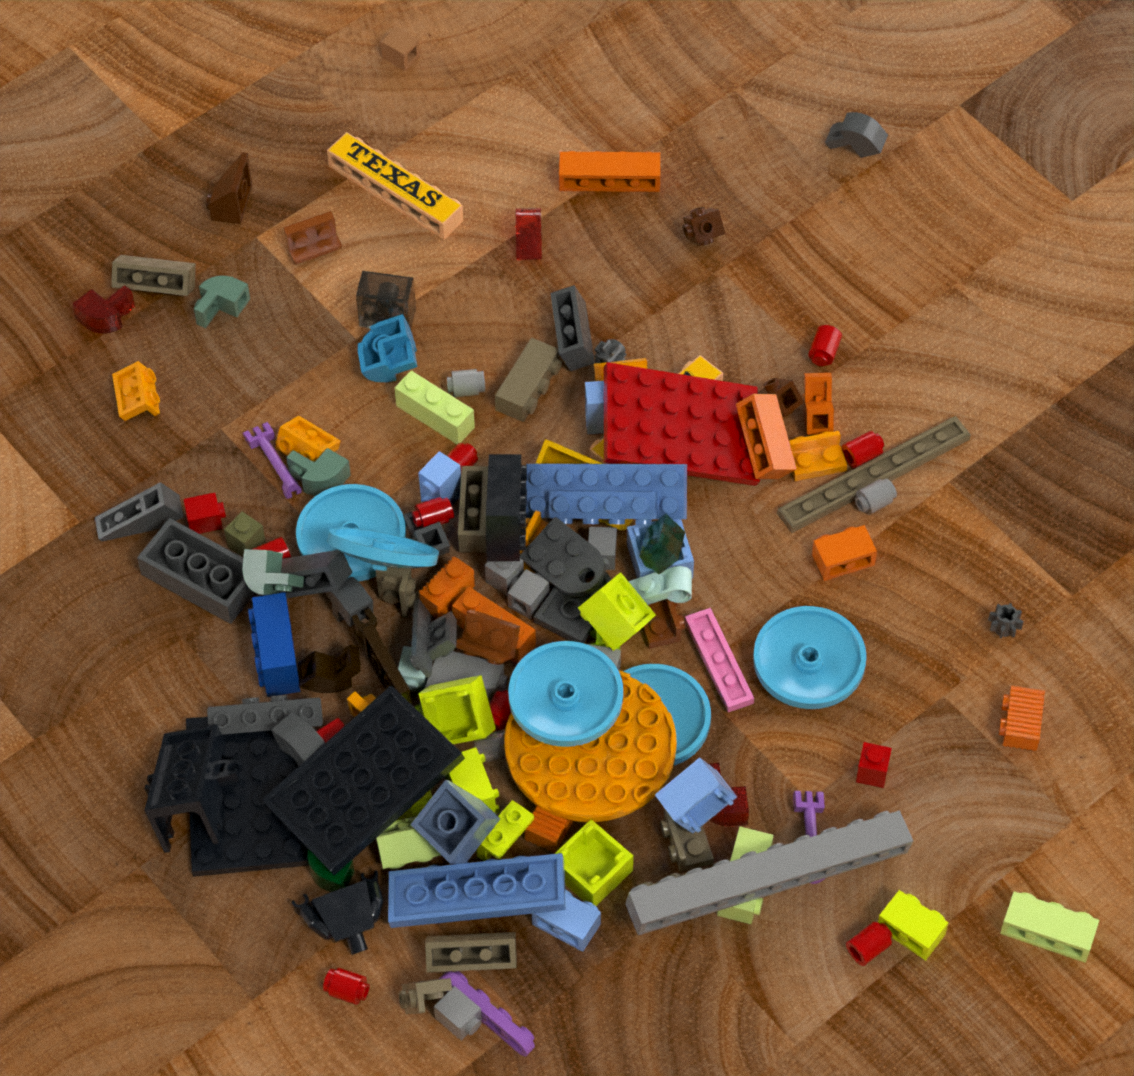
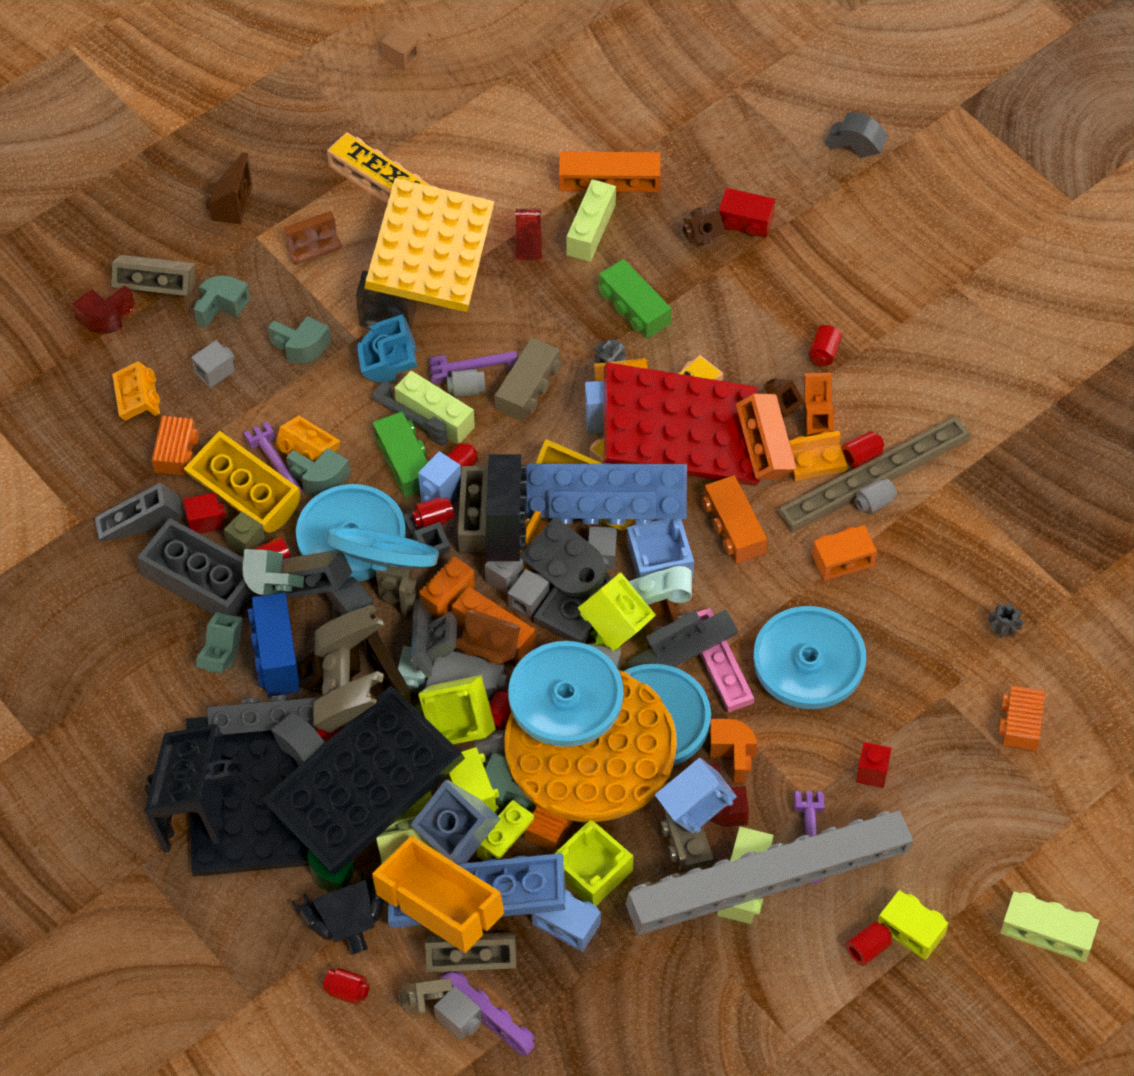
dark grey brick [550,285,595,371] -> none
clear green brick [639,514,685,575] -> none
none -> orange brick [151,416,199,476]
none -> yellow brick [184,430,300,533]
none -> light grey brick [191,340,235,388]
none -> sand green brick [196,612,243,673]
none -> sand green brick [268,316,331,363]
none -> dark tan wedge [313,605,383,733]
none -> yellow plate [364,178,495,312]
none -> dark grey hinge [372,381,448,446]
none -> light orange piece [372,835,504,953]
none -> bright green brick [373,412,429,498]
none -> medium lavender hinge [428,351,518,384]
none -> sand green brick [485,753,537,812]
none -> yellowish green brick [566,179,616,262]
none -> bright green brick [598,259,672,339]
none -> dark grey bracket [628,610,738,668]
none -> orange brick [701,475,767,564]
none -> orange brick [710,719,757,783]
none -> red brick [719,187,776,238]

